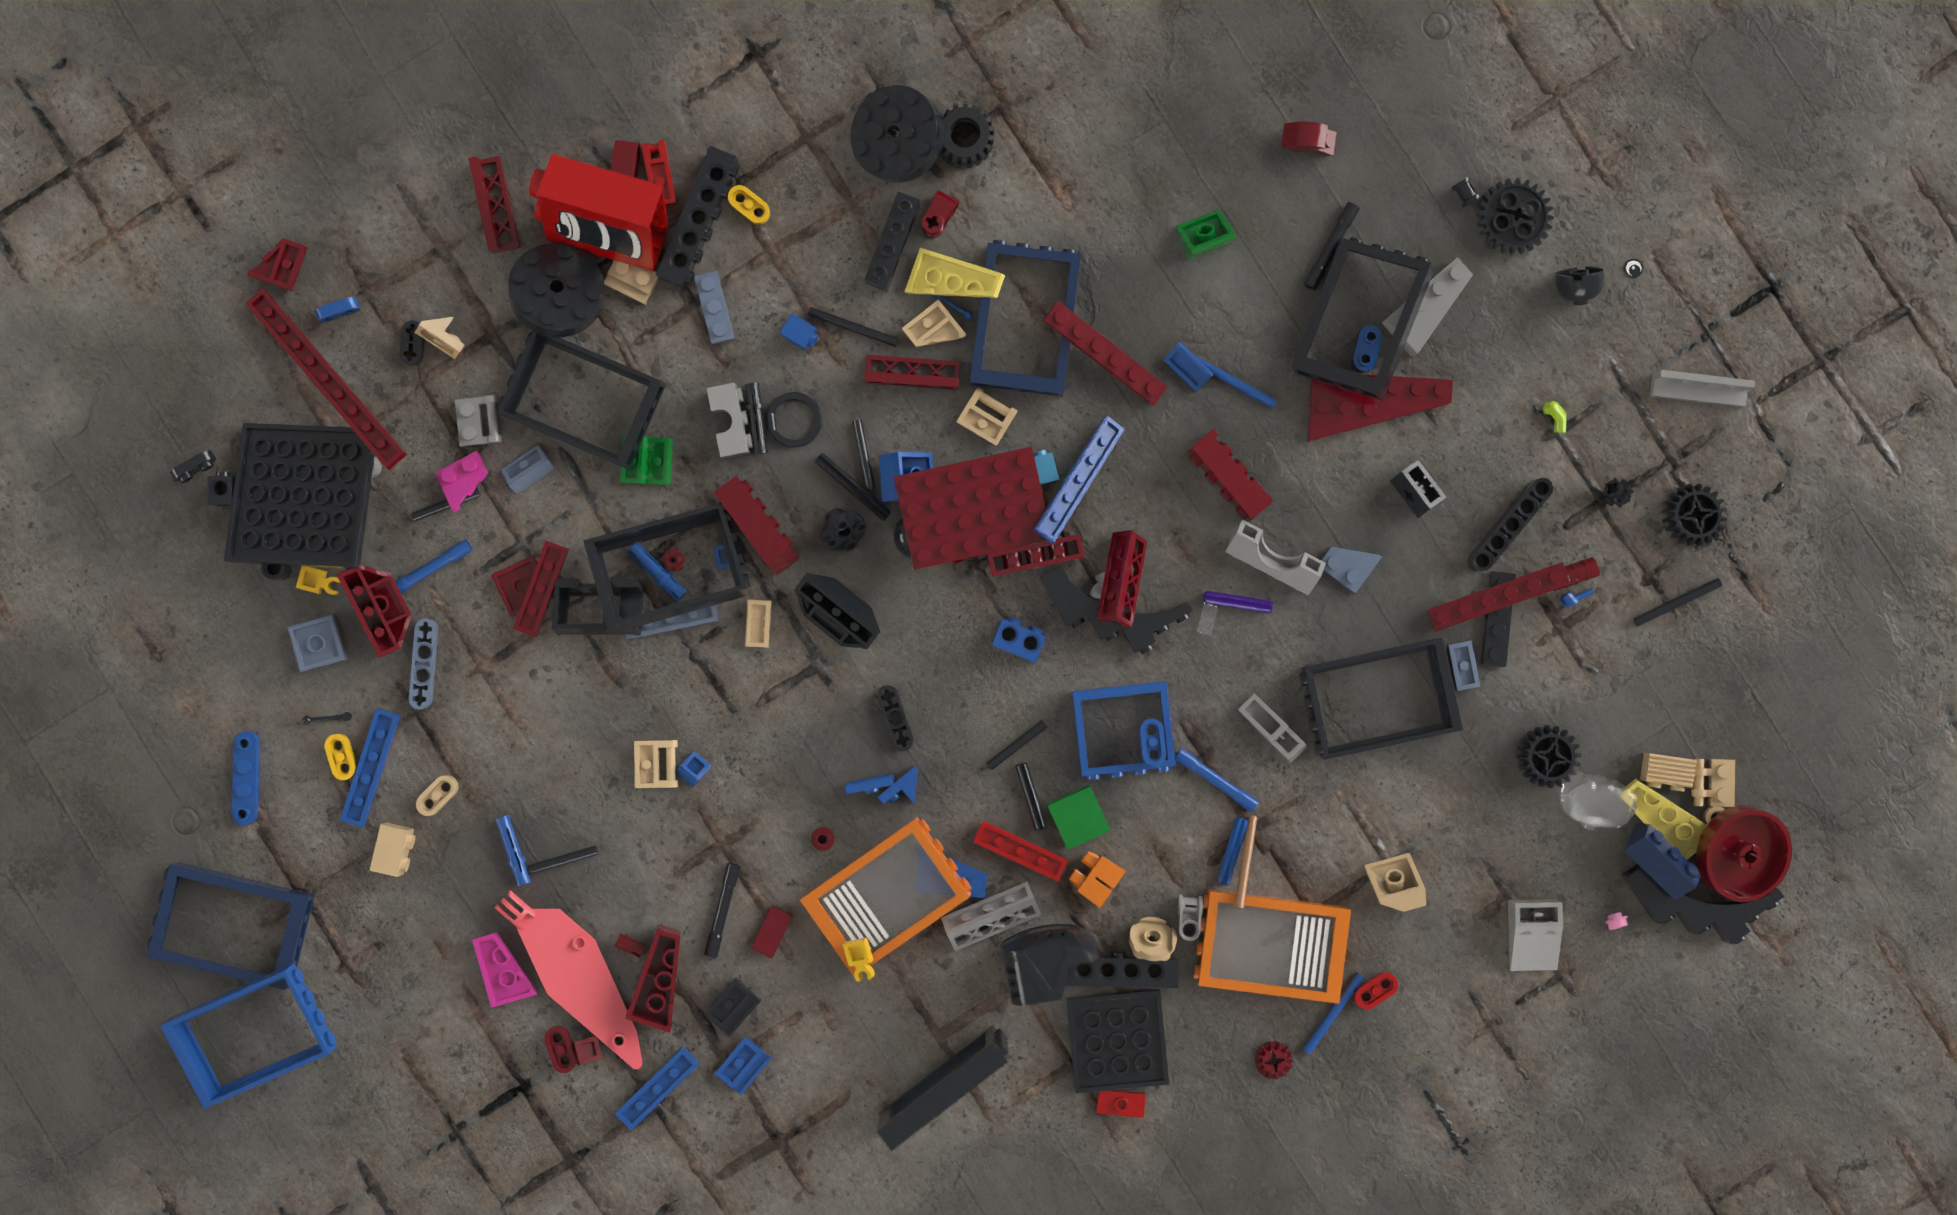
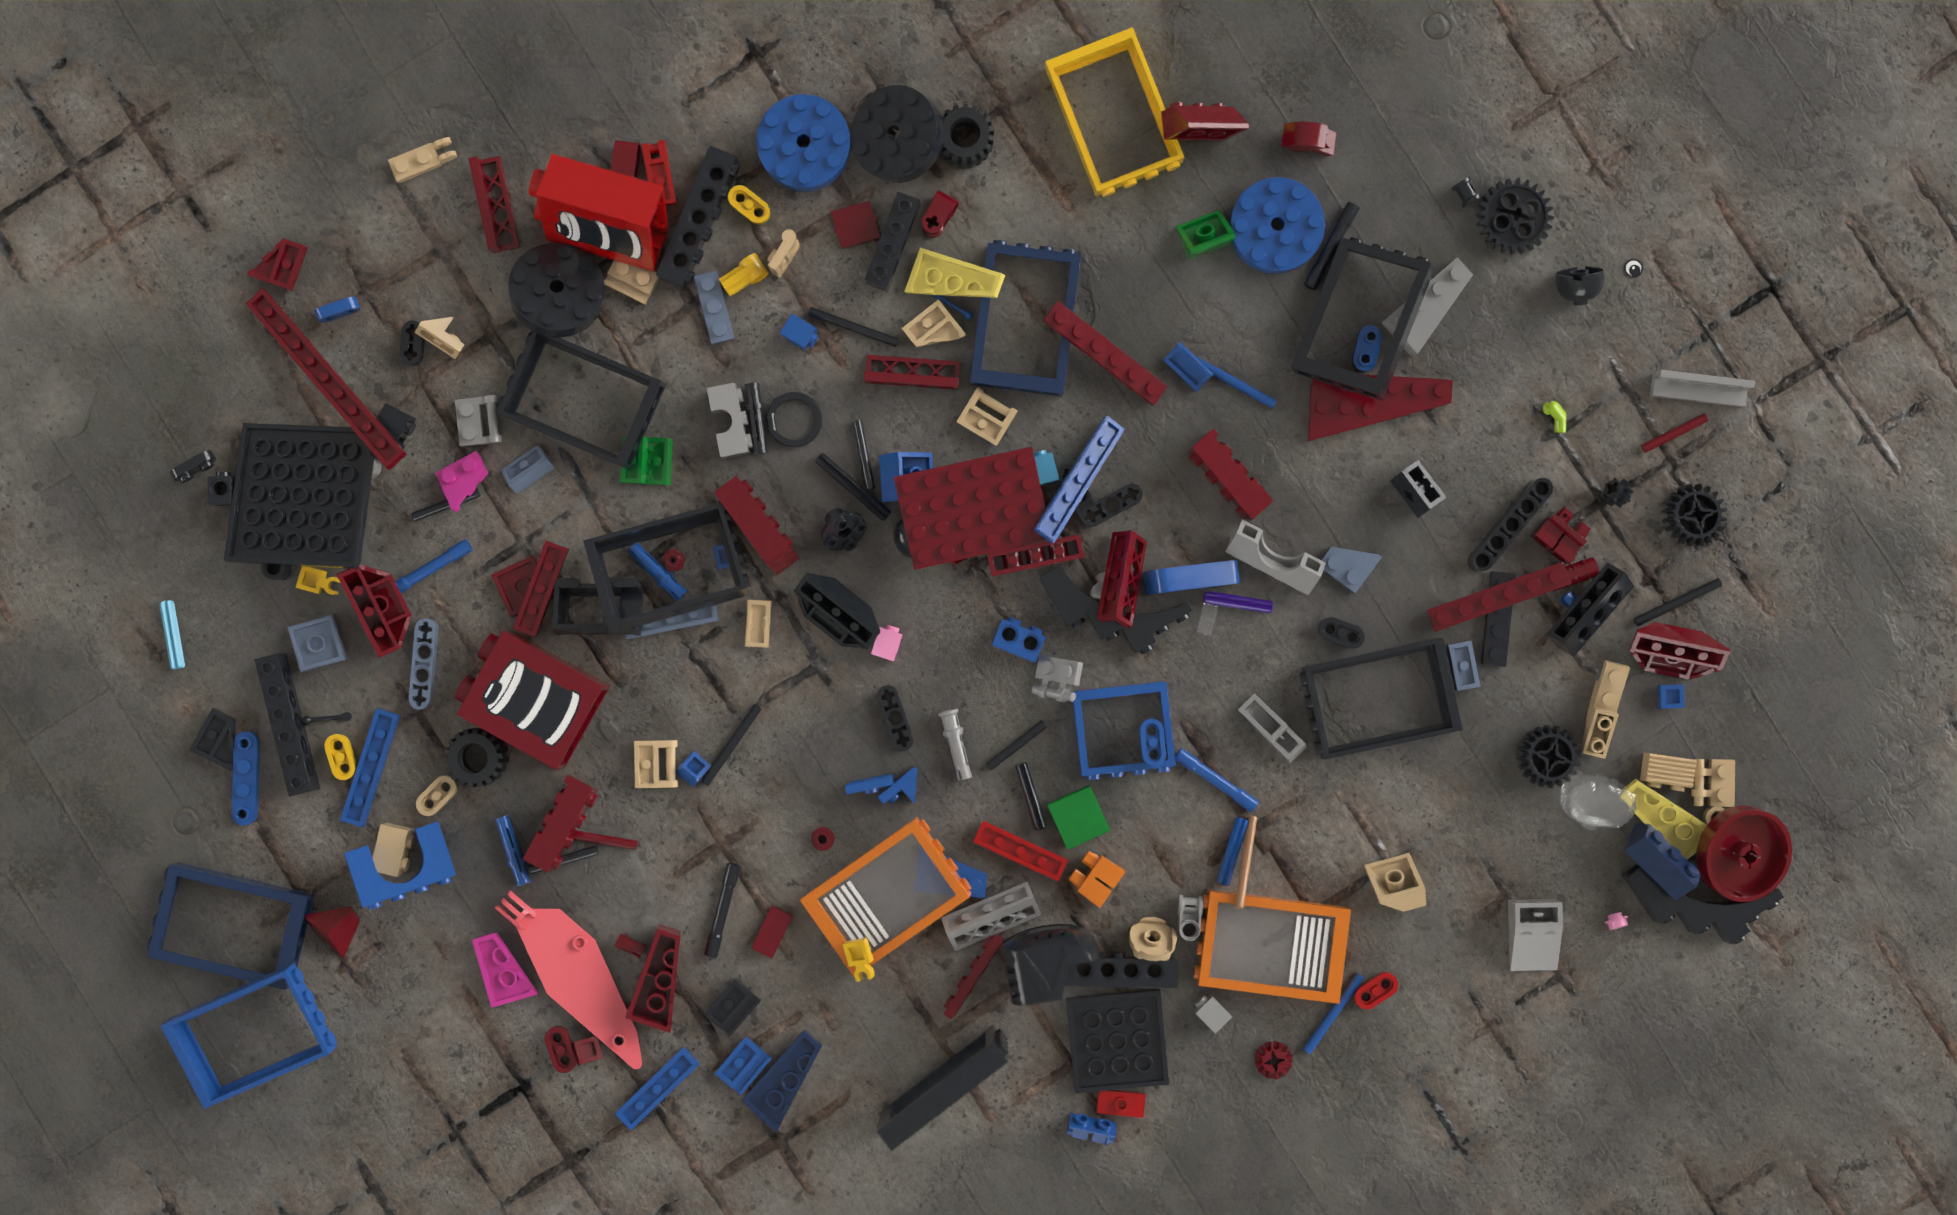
none -> medium azure axle [159,600,185,669]
none -> black wing [189,708,236,771]
none -> black brick [254,653,320,797]
none -> dark red slope [305,906,360,959]
none -> blue arch [343,821,456,910]
none -> black slope [377,403,417,450]
none -> tan hinge [388,137,457,183]
none -> black tyre [443,728,509,788]
none -> dark red brick [454,631,611,770]
none -> dark red wedge [523,775,599,873]
none -> dark red bar [572,830,638,850]
none -> black bar [701,704,762,786]
none -> yellow piece [719,253,769,297]
none -> dark blue wing [742,1029,822,1133]
none -> blue piece [756,94,851,192]
none -> tan plate [767,229,800,278]
none -> dark red piece [831,201,880,249]
none -> bright pink brick [871,624,903,661]
none -> light grey pin [938,708,972,781]
none -> dark red plate [943,934,1005,1019]
none -> light grey plate [1032,655,1083,702]
none -> yellow window [1045,27,1184,197]
none -> black beam [1058,465,1143,527]
none -> blue hinge [1066,1113,1116,1145]
none -> beam [1143,560,1240,595]
none -> dark red slope [1161,102,1249,141]
none -> light grey brick [1193,993,1232,1034]
none -> blue piece [1229,177,1325,274]
none -> black plate [1318,617,1365,649]
none -> dark red hips [1530,507,1590,565]
none -> black brick [1547,562,1634,657]
none -> tan slope [1581,660,1630,759]
none -> dark red wedge [1629,622,1731,680]
none -> dark red bar [1641,413,1708,453]
none -> blue plate [1657,684,1685,709]

